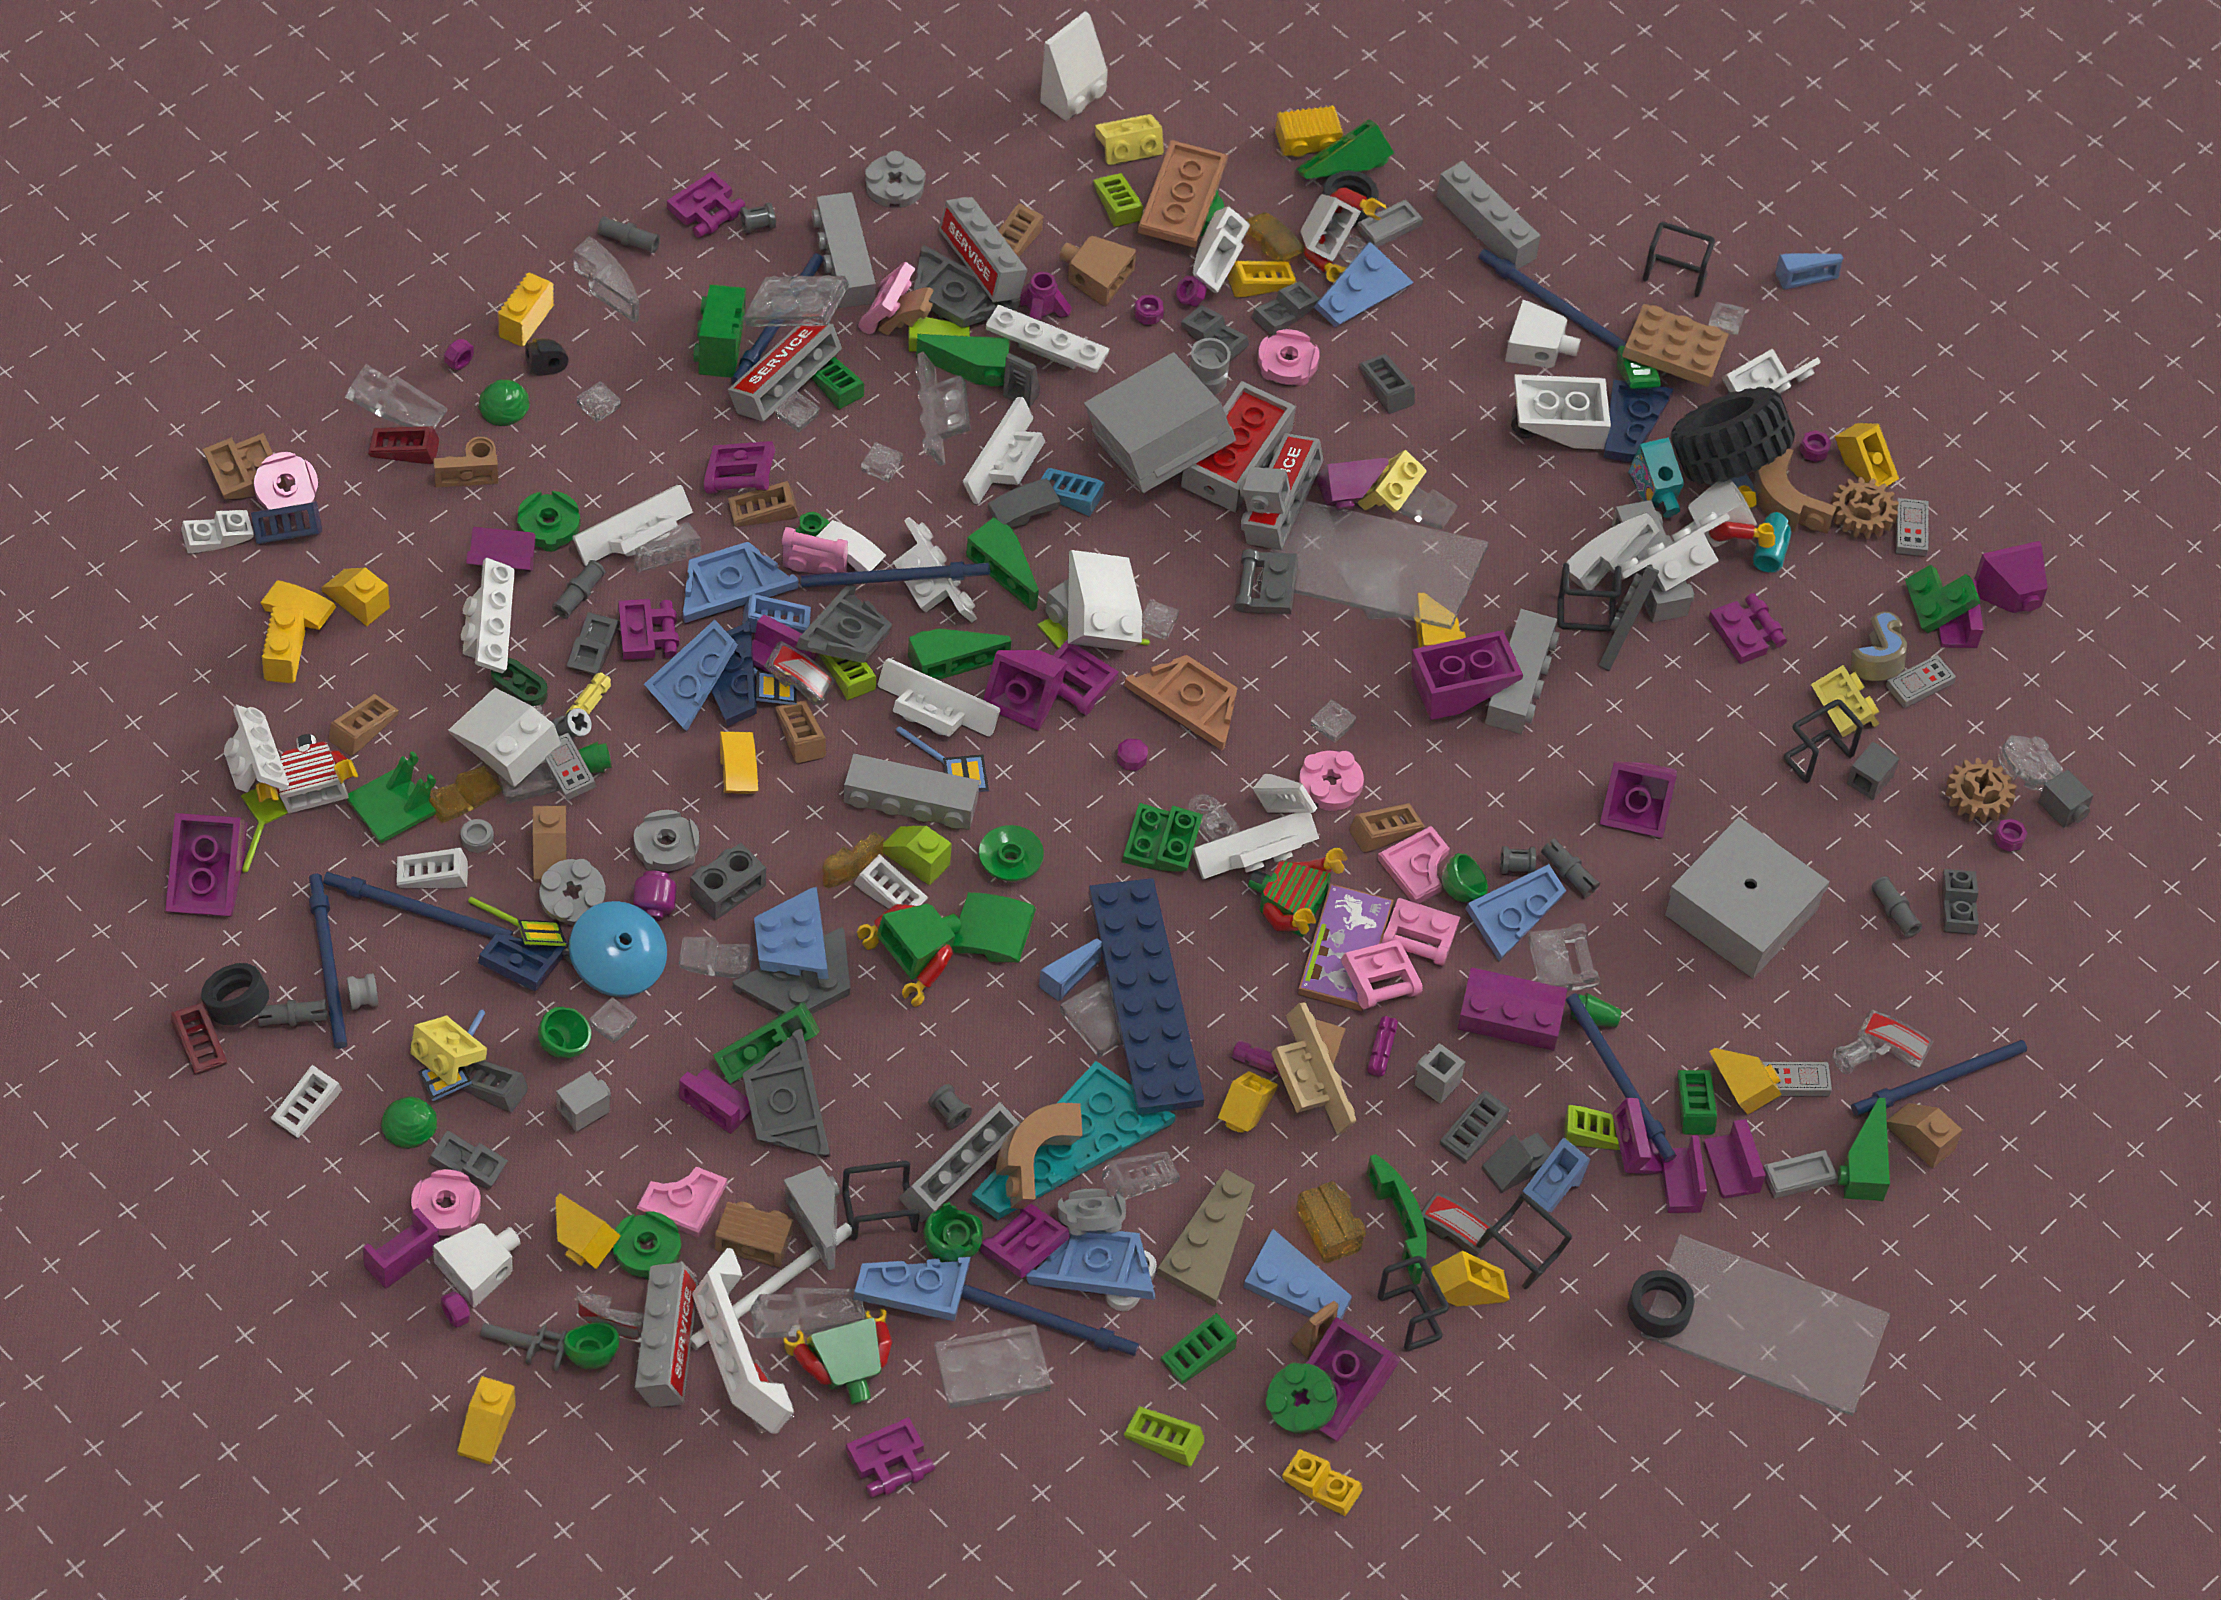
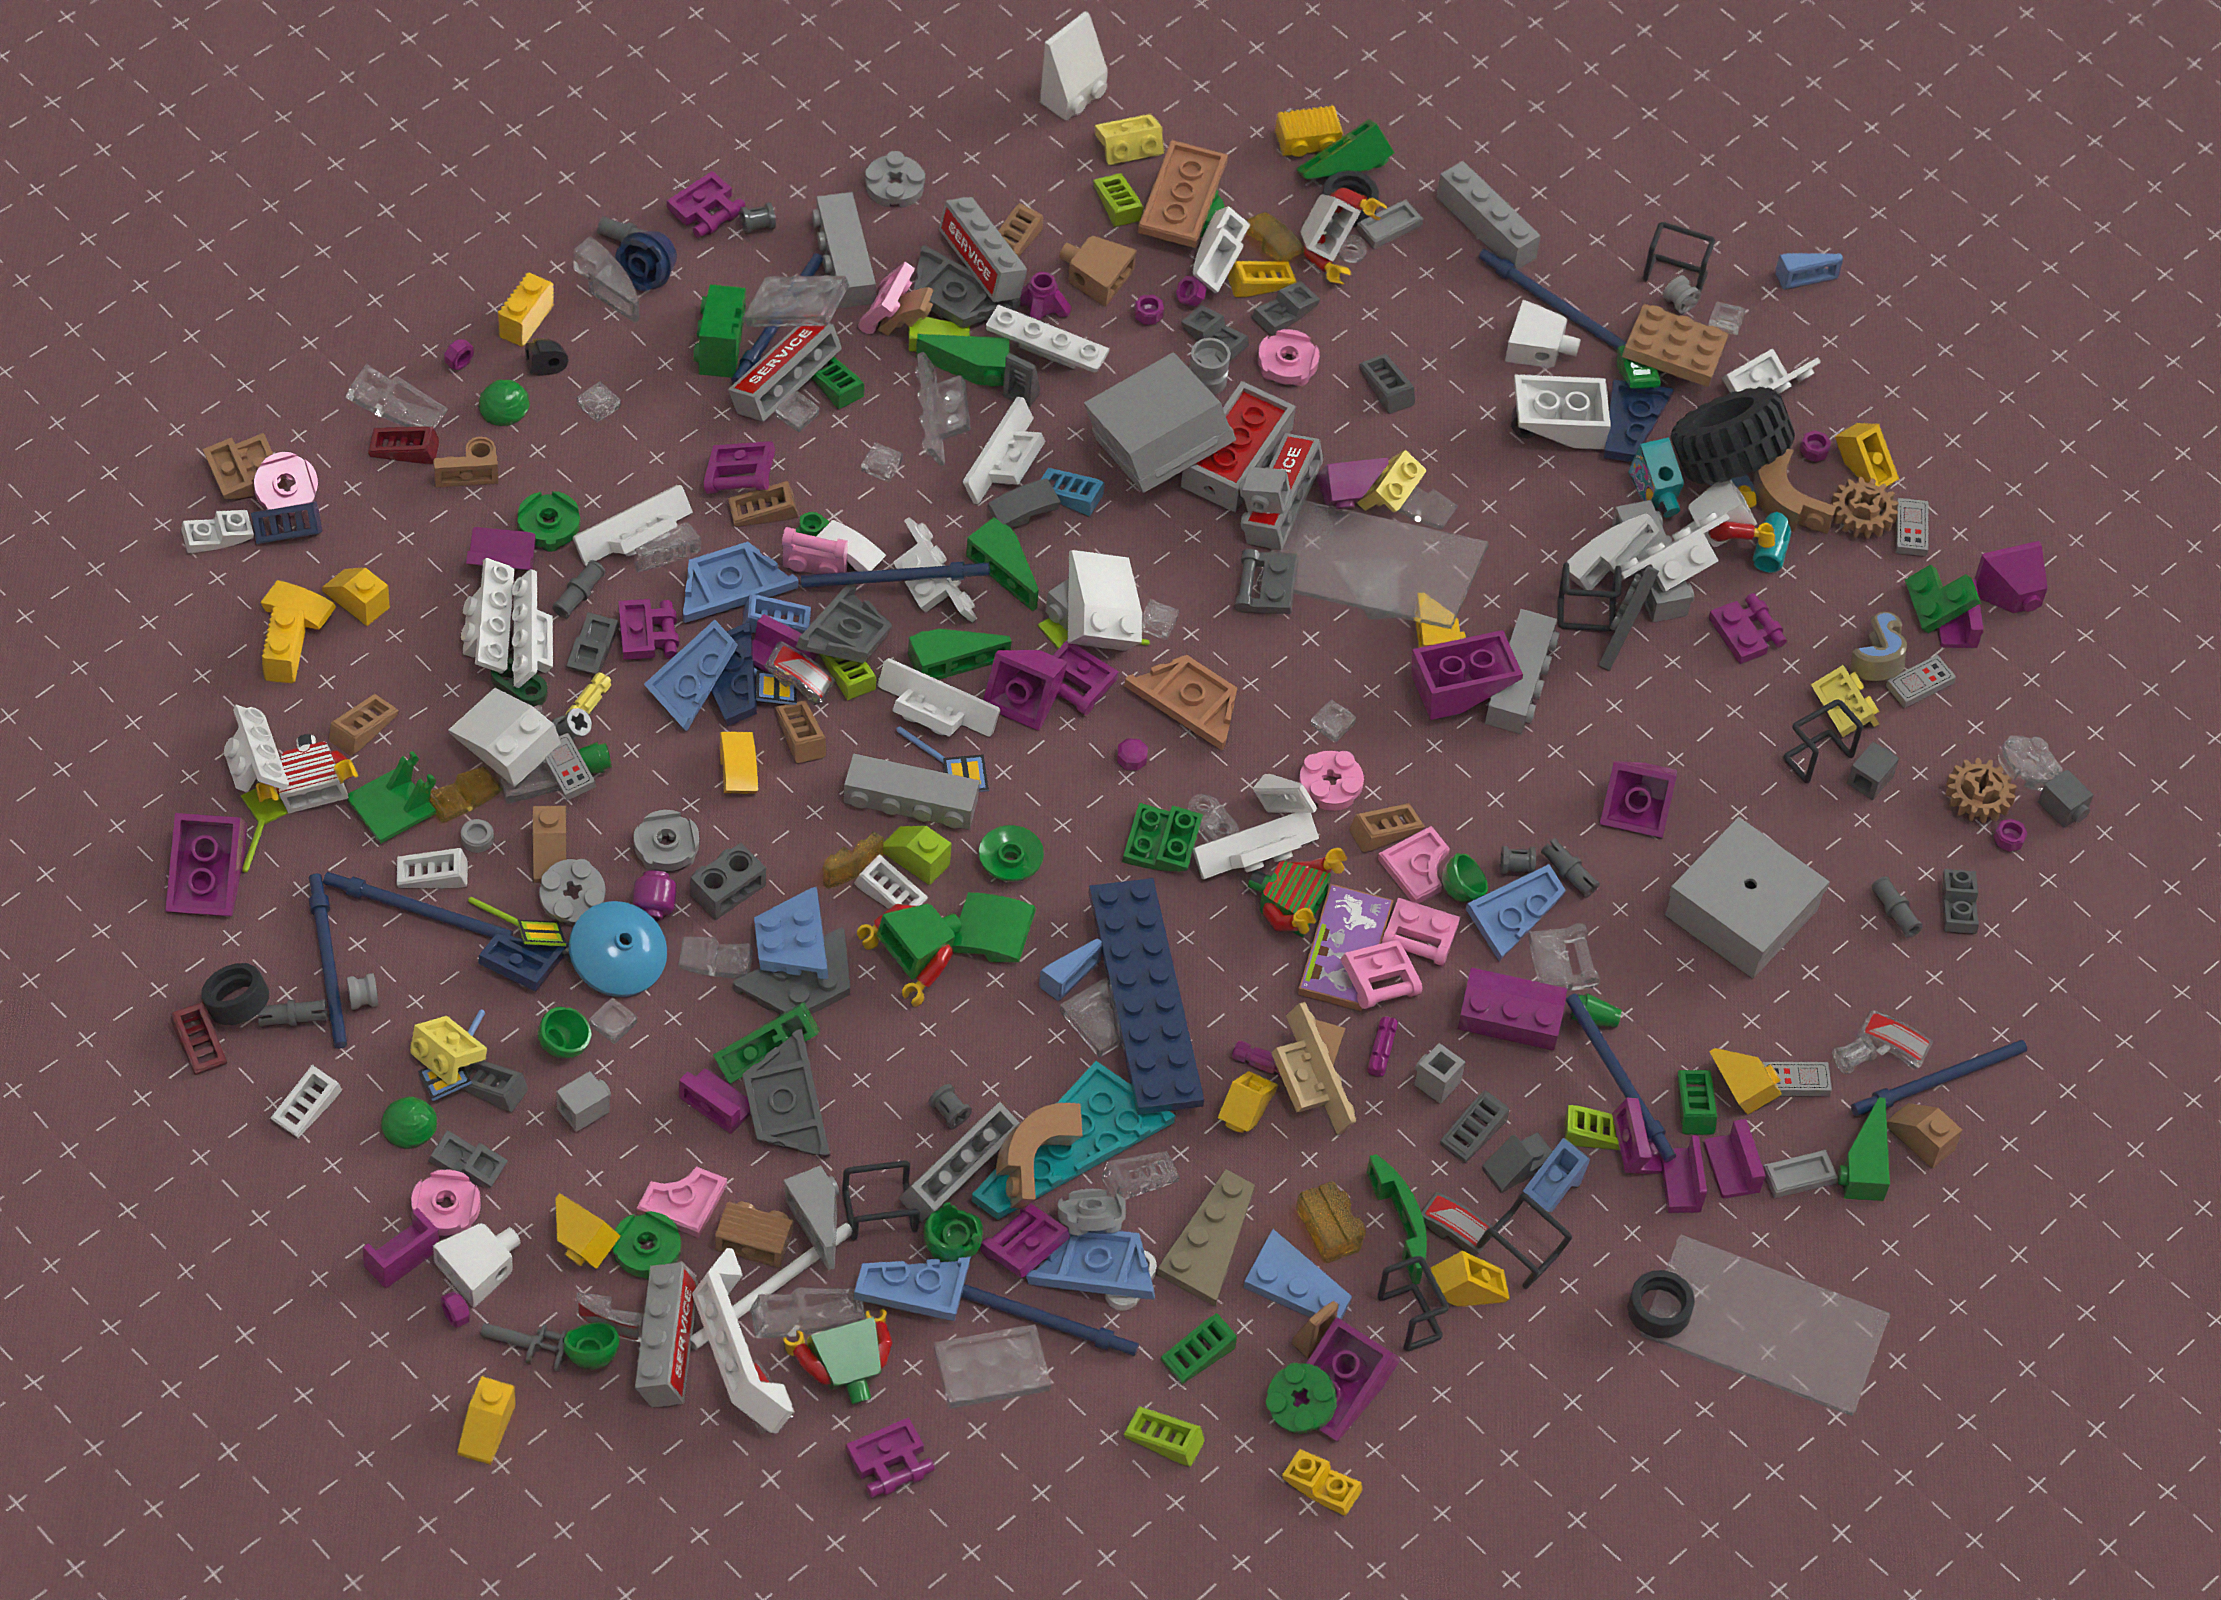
medium blue wing [1314,242,1414,327] -> none
none -> white bracket [512,569,553,688]
none -> dark blue cone [615,231,677,291]
none -> light grey wheel [1663,275,1701,314]

